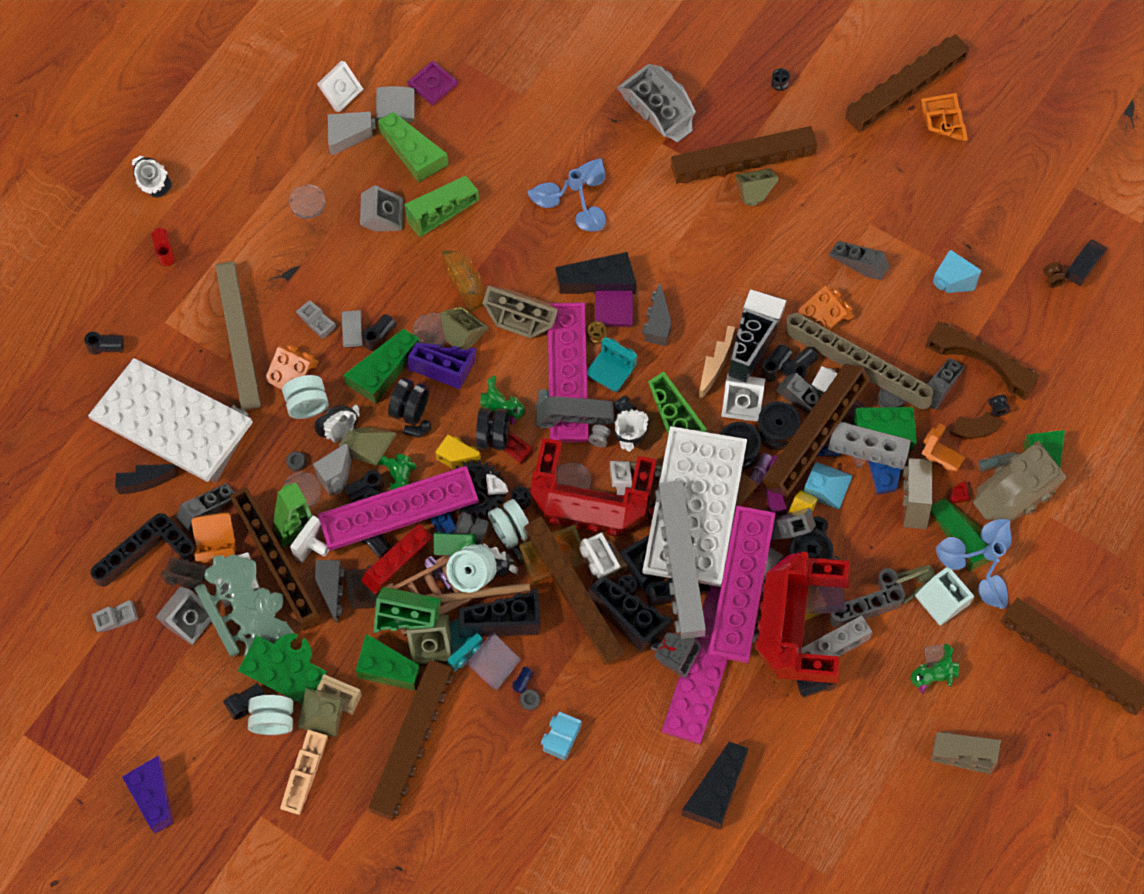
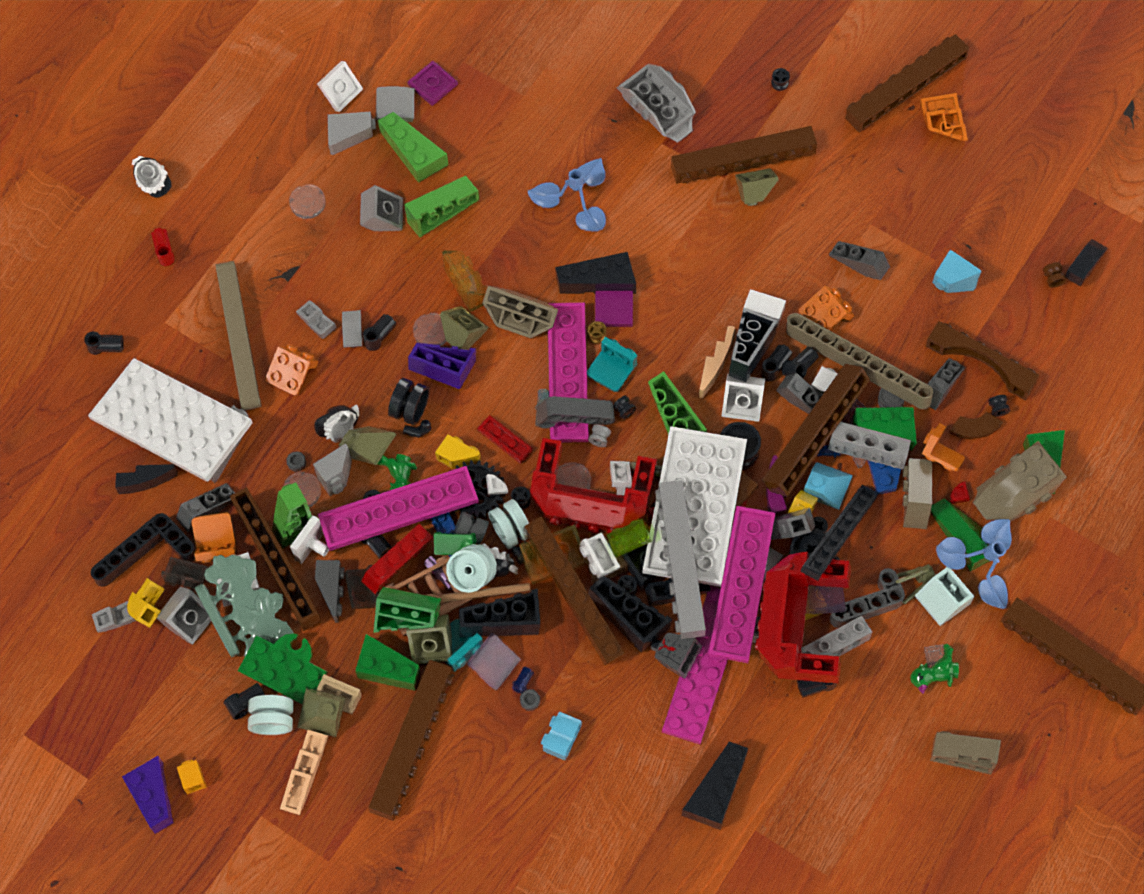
light aqua wheel [282,375,329,419] -> none
green wedge [343,329,420,404] -> none
black piece [344,470,384,503] -> none
black wheel [476,408,510,451] -> none
green animal [480,375,525,425] -> none
white hair [615,409,649,452] -> none
dark grey slope [642,284,671,346] -> none
lavender axle [750,453,773,486] -> none
black wheel [757,401,800,450] -> none
clear light blue axle [978,452,1016,472] -> none
none -> yellow brick [127,578,165,628]
none -> light orange brick [177,760,207,795]
none -> clear neon green bracket [607,519,652,557]
none -> black tile [800,485,879,581]

